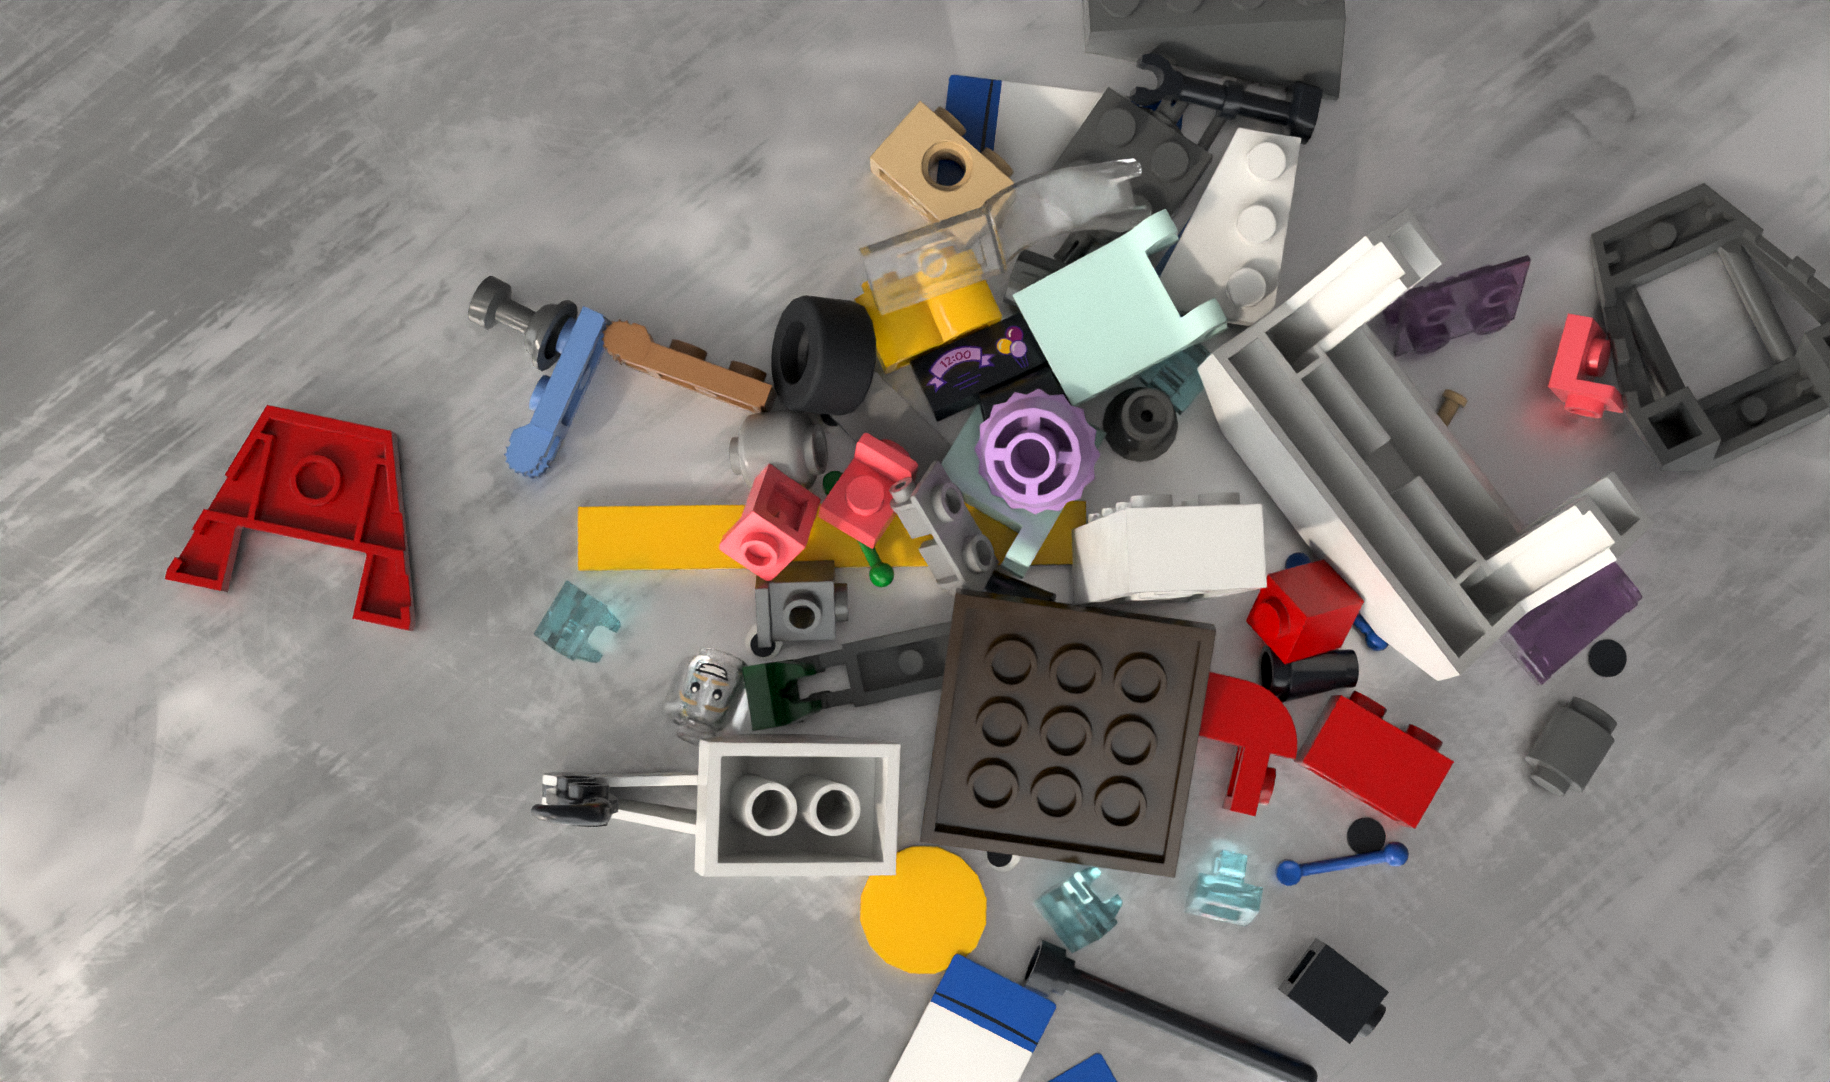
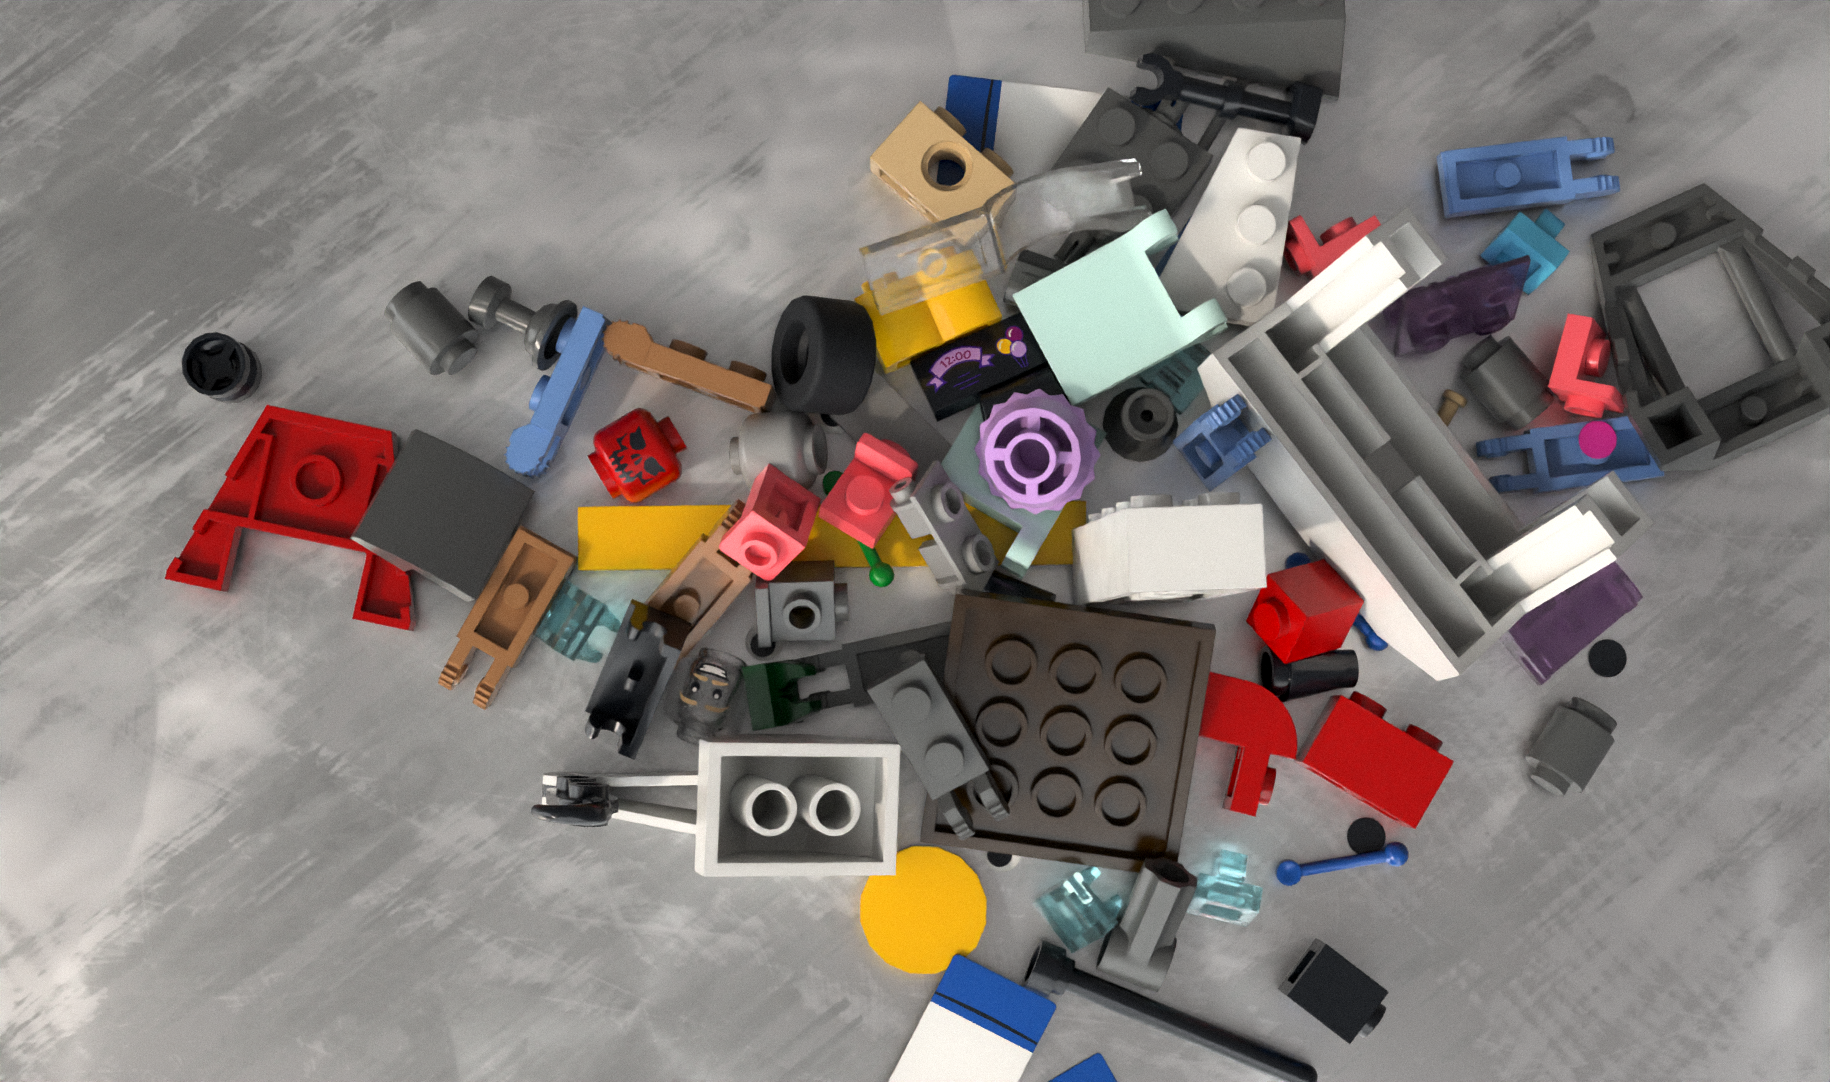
none -> black wheel [182,332,262,404]
none -> dark grey slope [350,429,535,602]
none -> dark grey brick [384,281,478,375]
none -> medium nougat hinge [438,525,578,710]
none -> black hinge [585,599,692,760]
none -> red head [587,408,688,503]
none -> medium nougat hinge [644,499,753,671]
none -> dark grey hinge [867,653,1011,841]
none -> dark grey piece [1096,857,1197,992]
none -> medium blue hinge [1173,394,1272,492]
none -> coral bracket [1283,215,1381,282]
none -> medium blue hinge [1436,136,1620,218]
none -> dark grey brick [1460,335,1555,431]
none -> medium blue hinge [1476,416,1664,494]
none -> medium azure tile [1480,208,1570,295]
none -> dark pink sticker [1578,421,1617,459]

